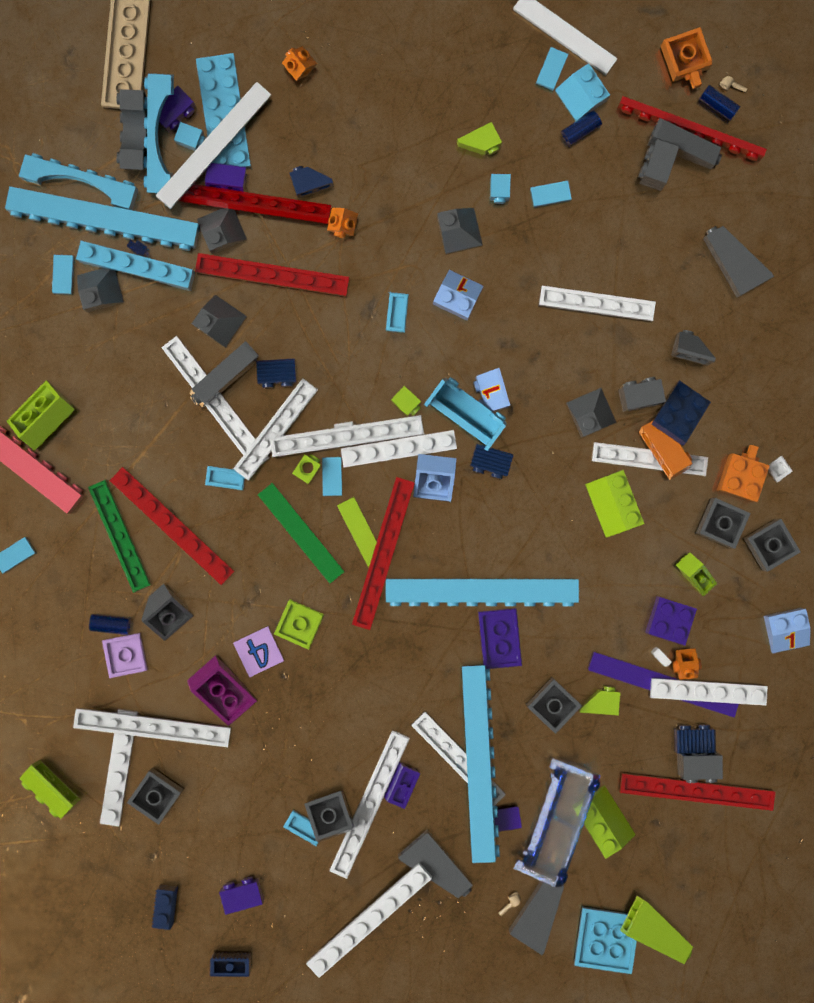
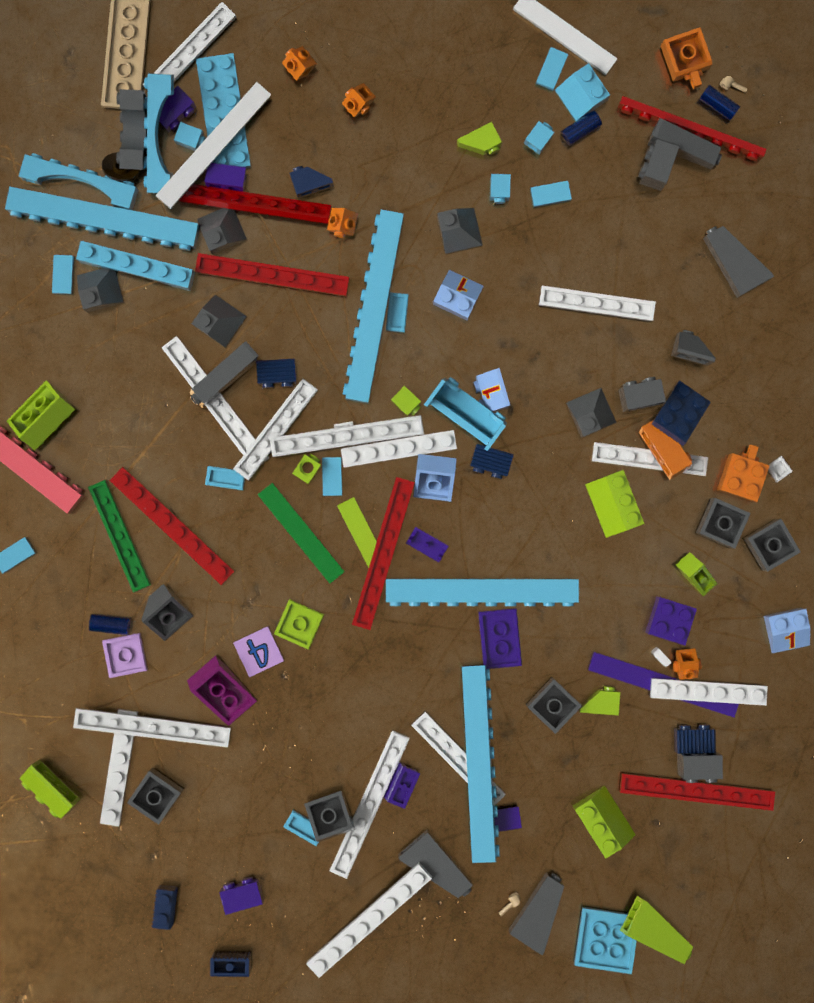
clear blue plate [127,240,149,258] -> none
windscreen [514,758,601,887] -> none
none -> dark brown dish [102,152,140,181]
none -> white plate [143,2,236,90]
none -> orange brick [342,83,376,117]
none -> medium azure brick [343,209,404,404]
none -> dark purple hinge [406,527,449,562]
none -> medium azure brick [524,121,554,155]

